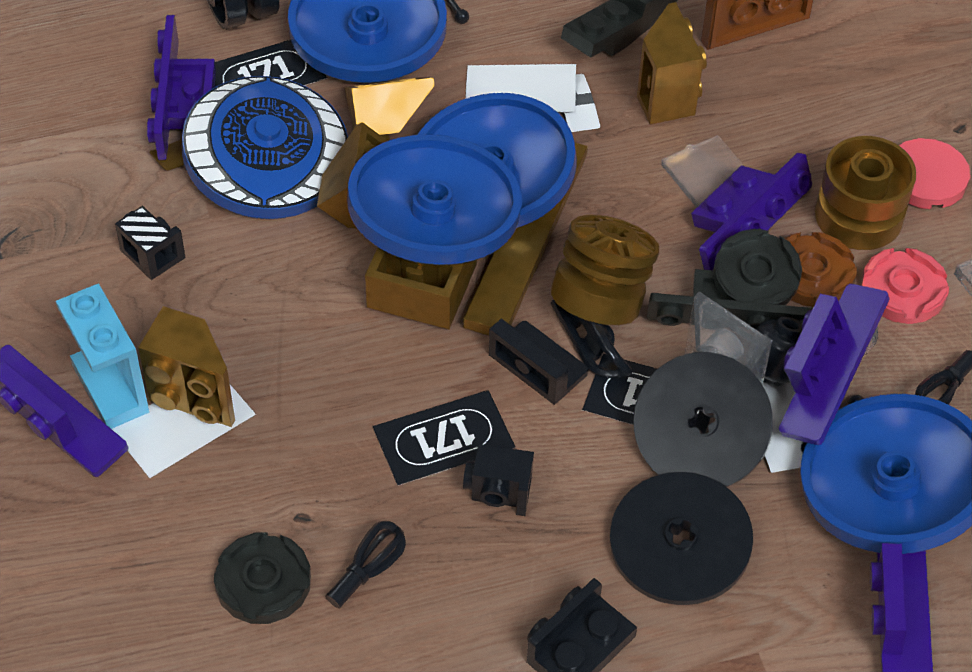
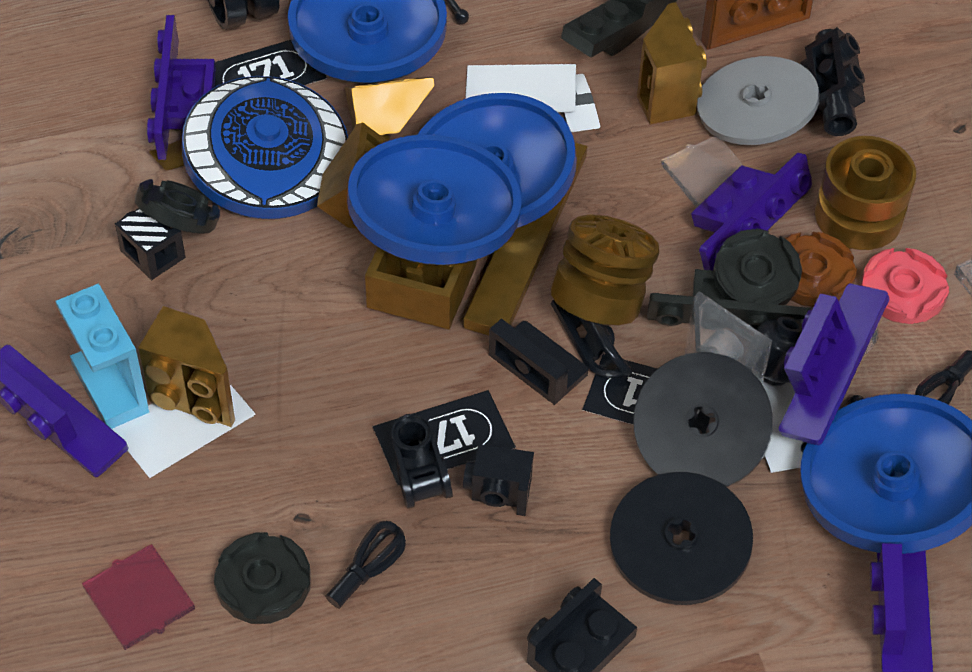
coral tile [899,138,970,209] -> none
none -> clear pink piece [82,544,195,650]
none -> pearl dark grey tile [135,179,220,233]
none -> black piece [391,414,453,509]
none -> light grey piece [697,56,819,145]
none -> black brick [800,27,865,136]

